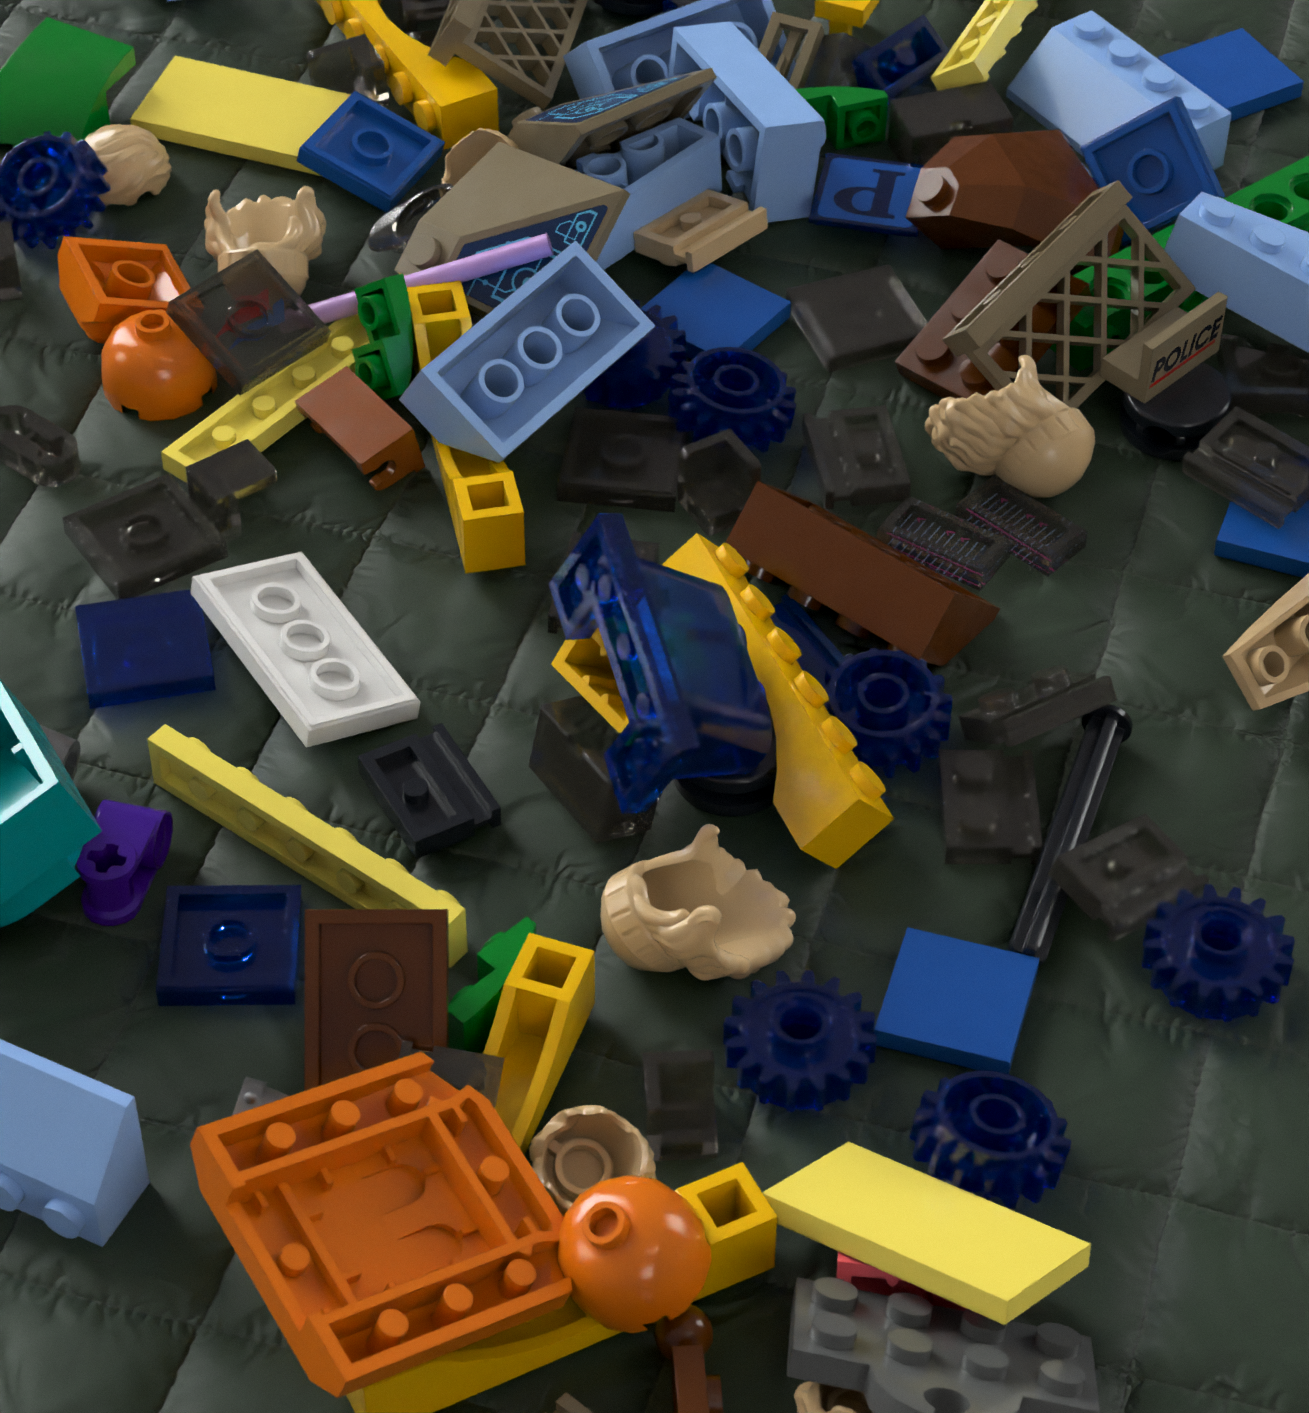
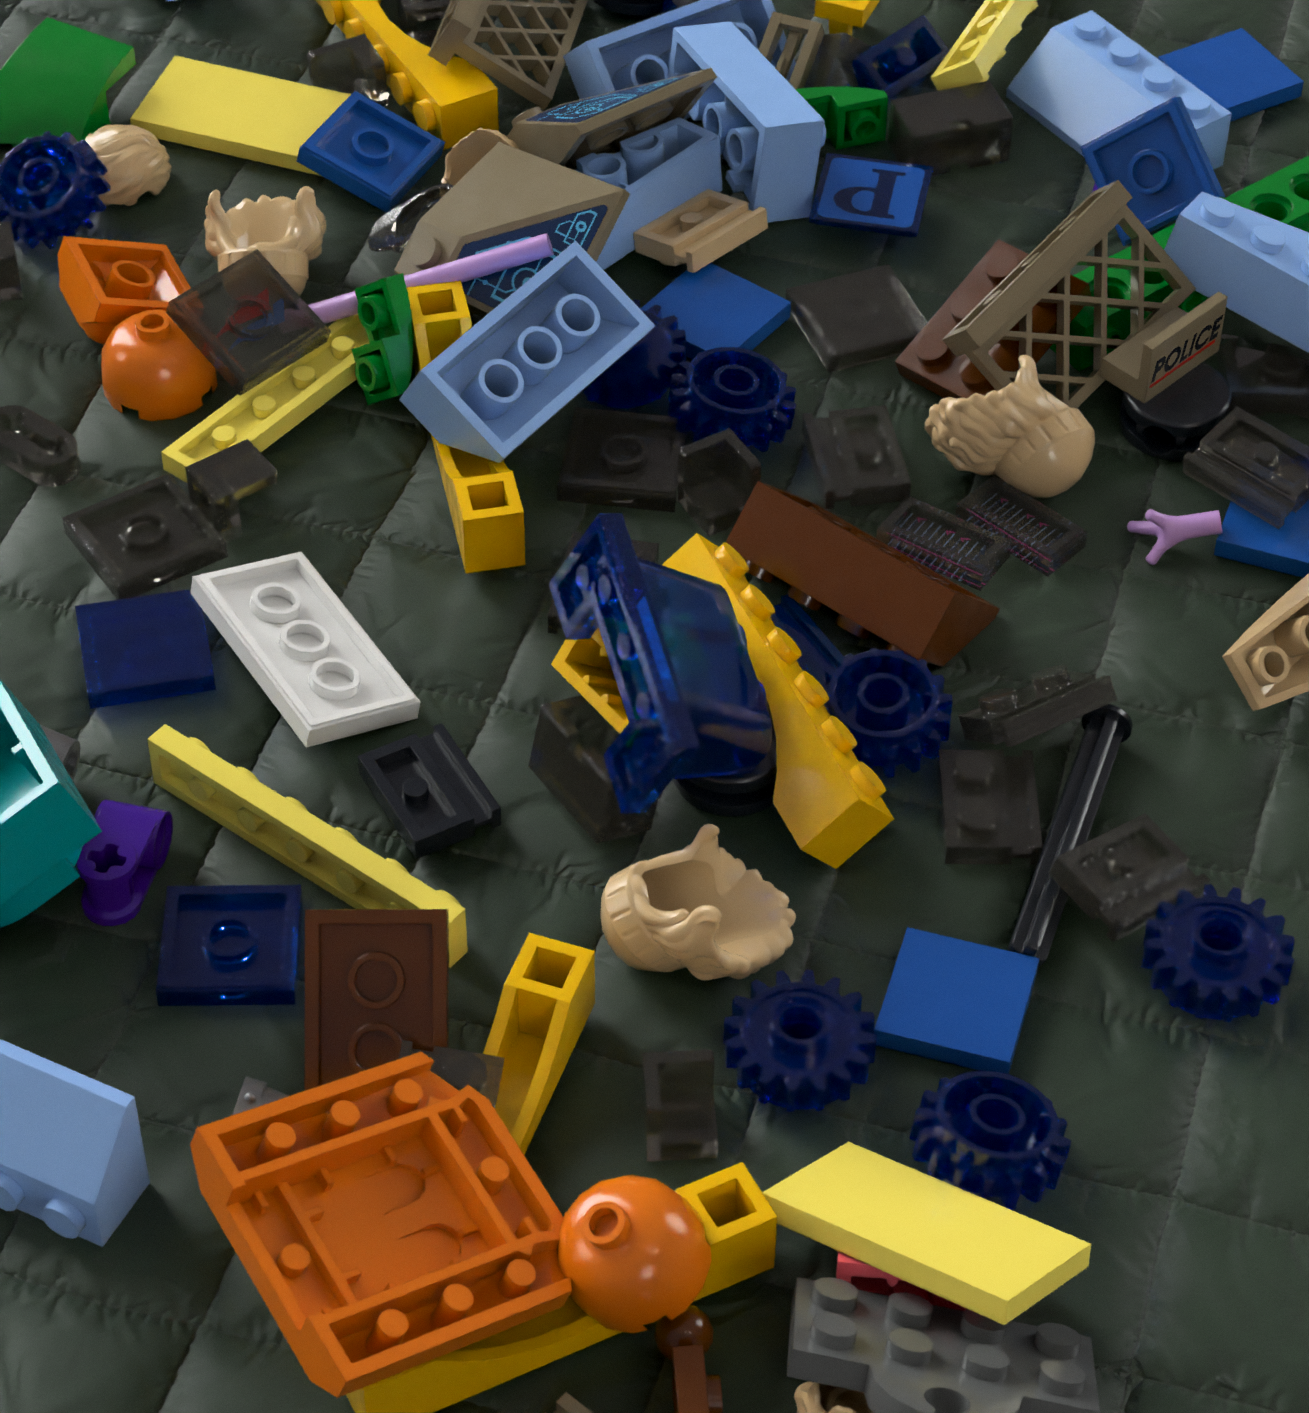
dark orange hinge [295,366,426,490] -> none
green slope [449,916,537,1066] -> none
tan hair [529,1105,656,1217] -> none
reddish brown brick [905,130,1124,275] -> none
none -> lavender bar [1127,509,1222,565]

